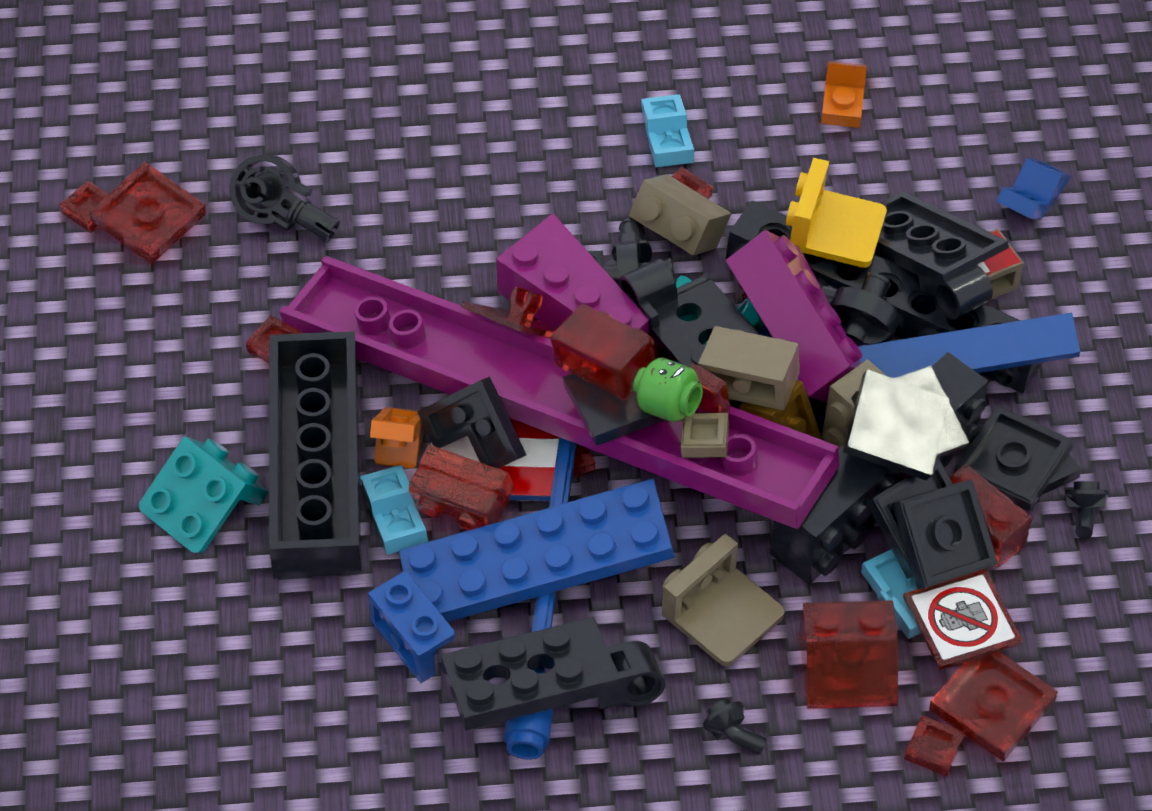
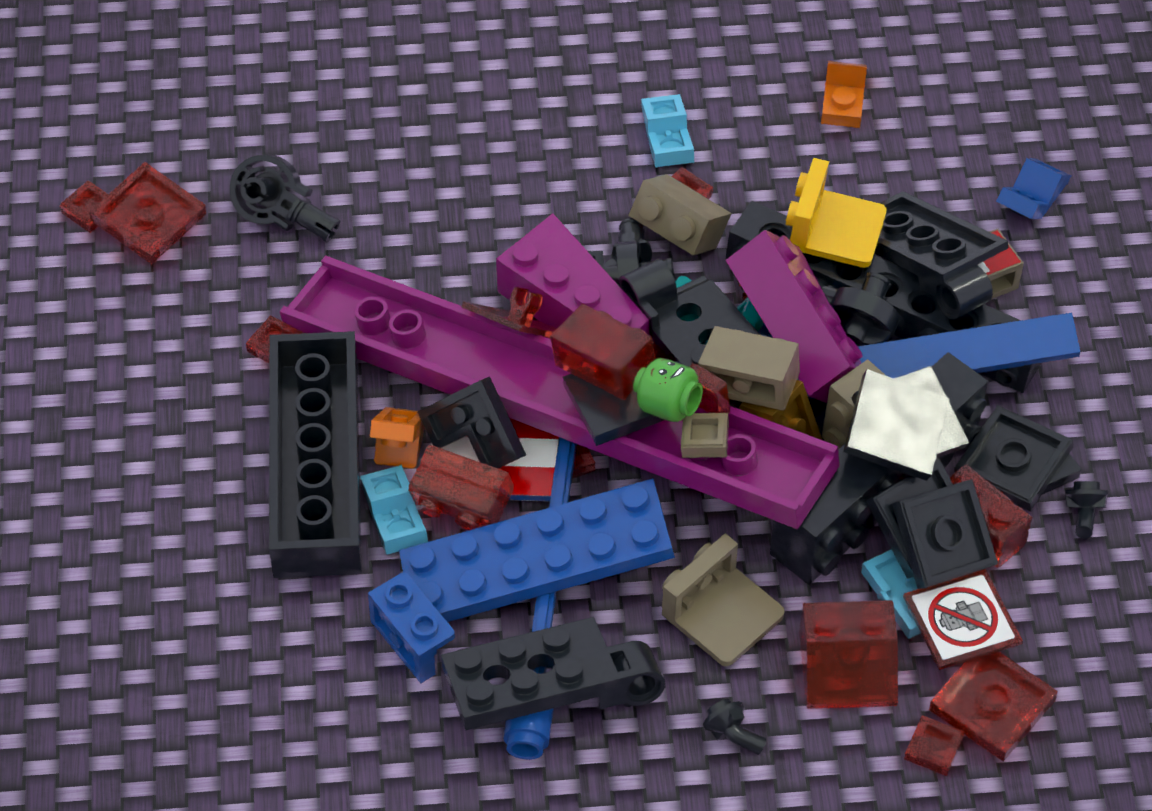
teal bracket [139,436,269,554] -> none

